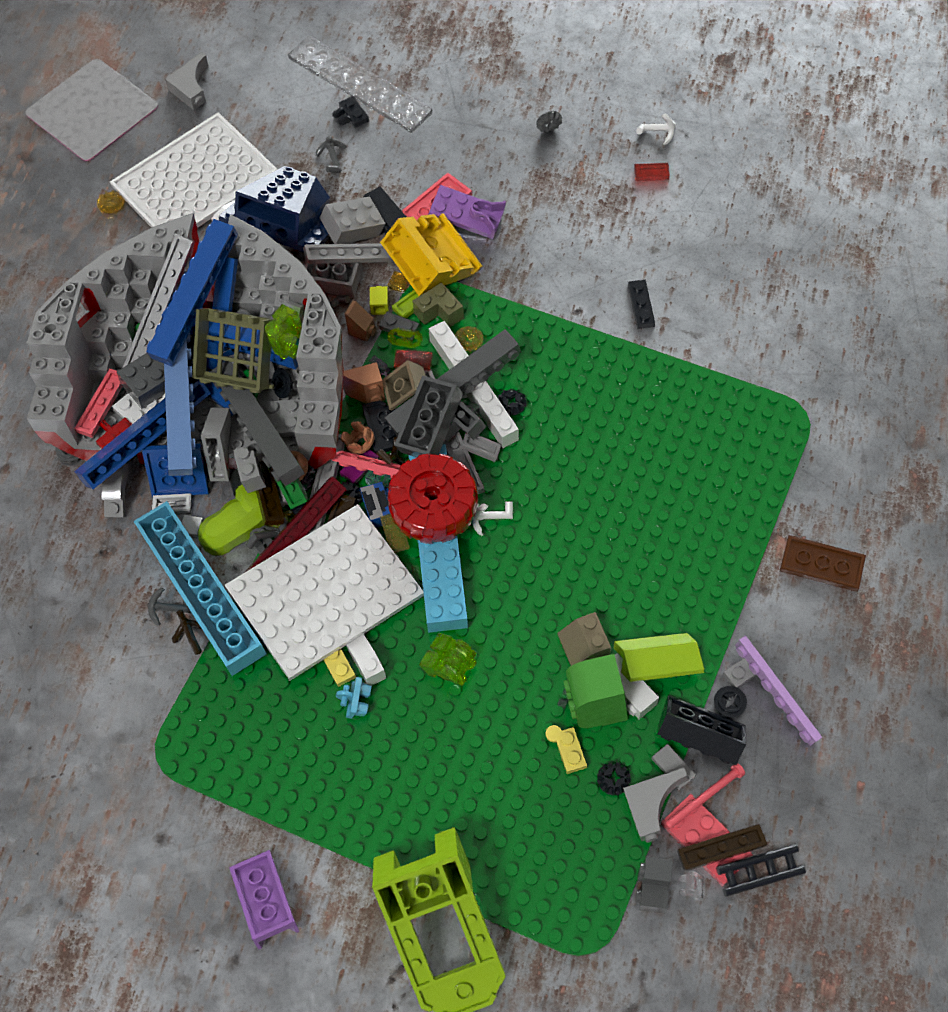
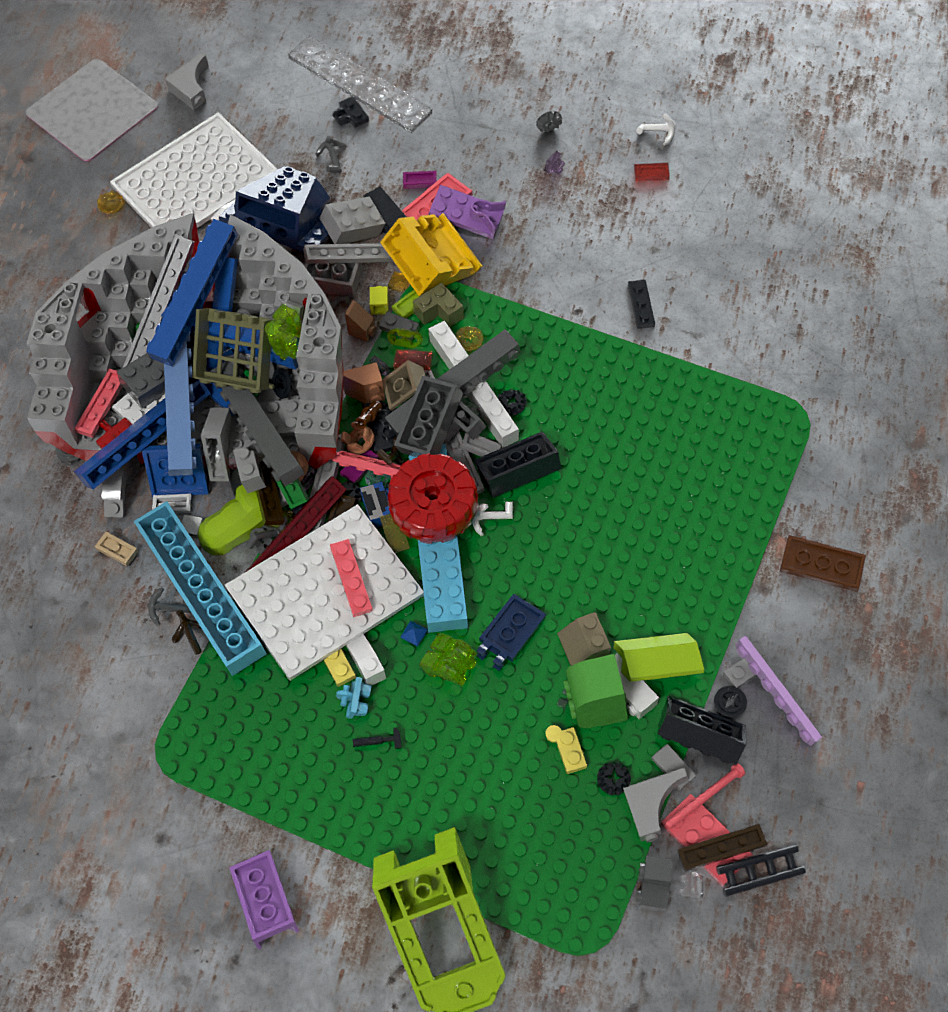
none -> tan plate [94,532,139,567]
none -> coral plate [330,539,372,617]
none -> black piece [352,728,402,749]
none -> reddish brown pin [355,401,382,429]
none -> blue slope [400,621,428,647]
none -> magenta tile [403,171,437,189]
none -> black slope [474,431,562,498]
none -> dark blue tile [476,594,546,671]
none -> clear purple tile [544,150,565,175]

